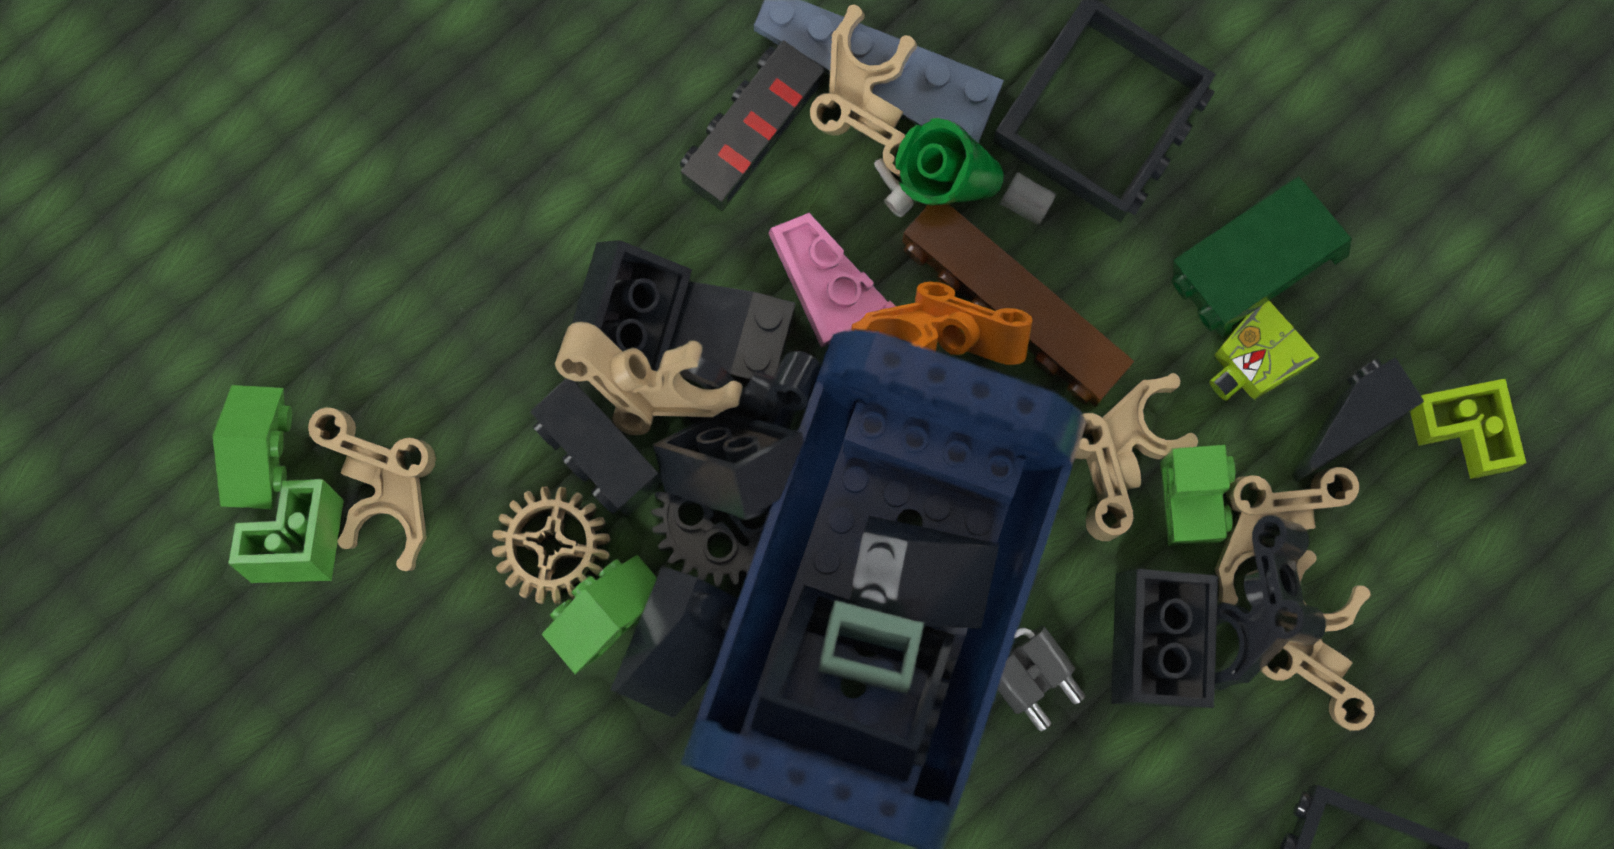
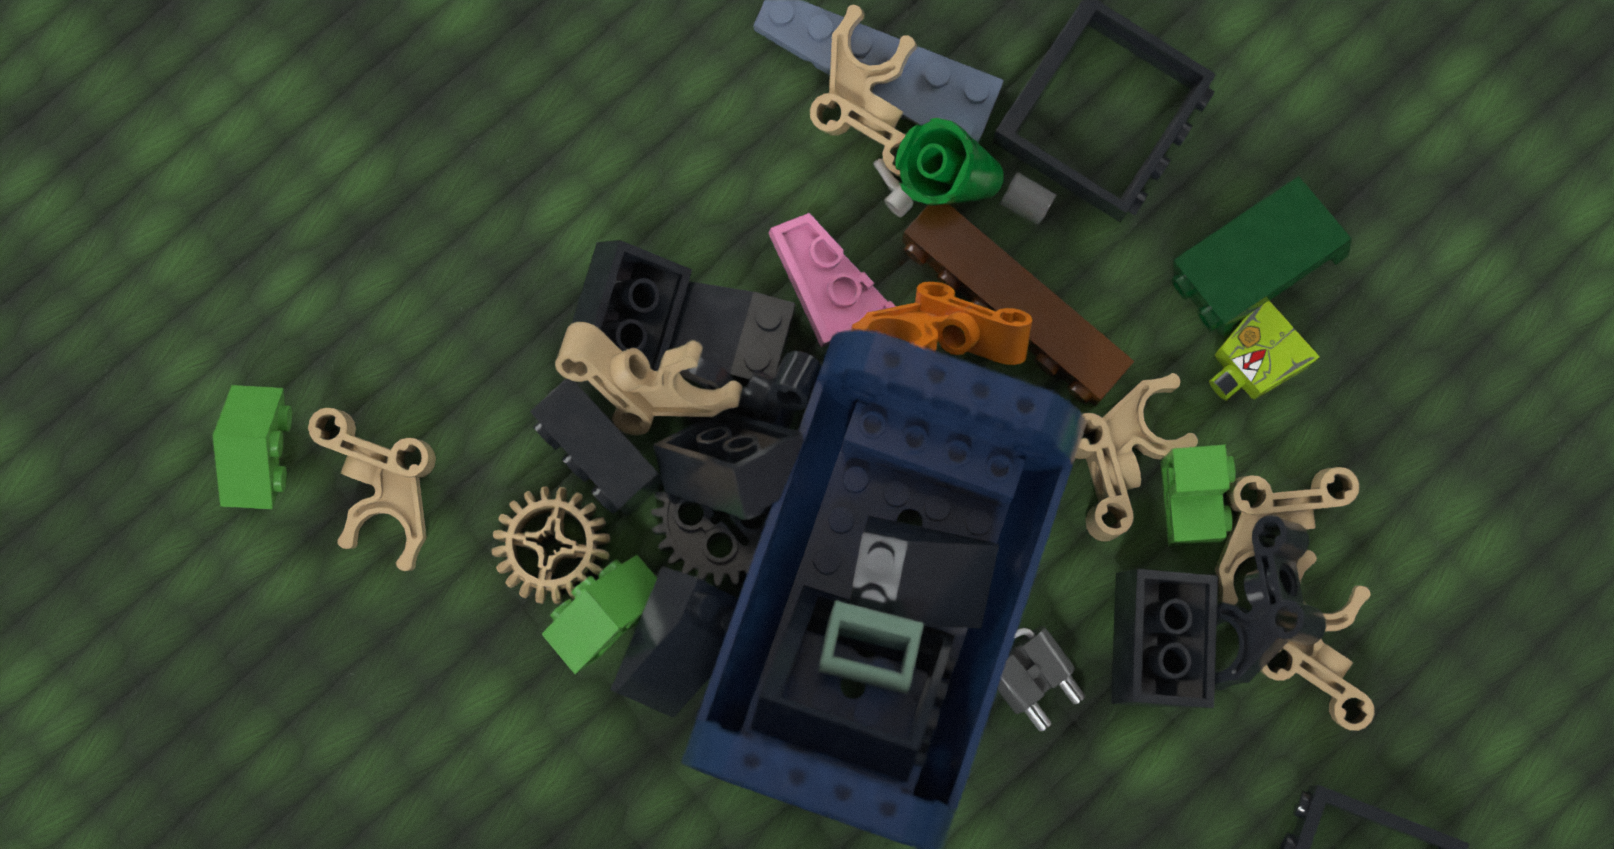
bright green brick [229,479,344,583] -> none
black brick [680,40,824,212] -> none
black slope [1292,357,1425,482] -> none
lime brick [1410,379,1526,479] -> none

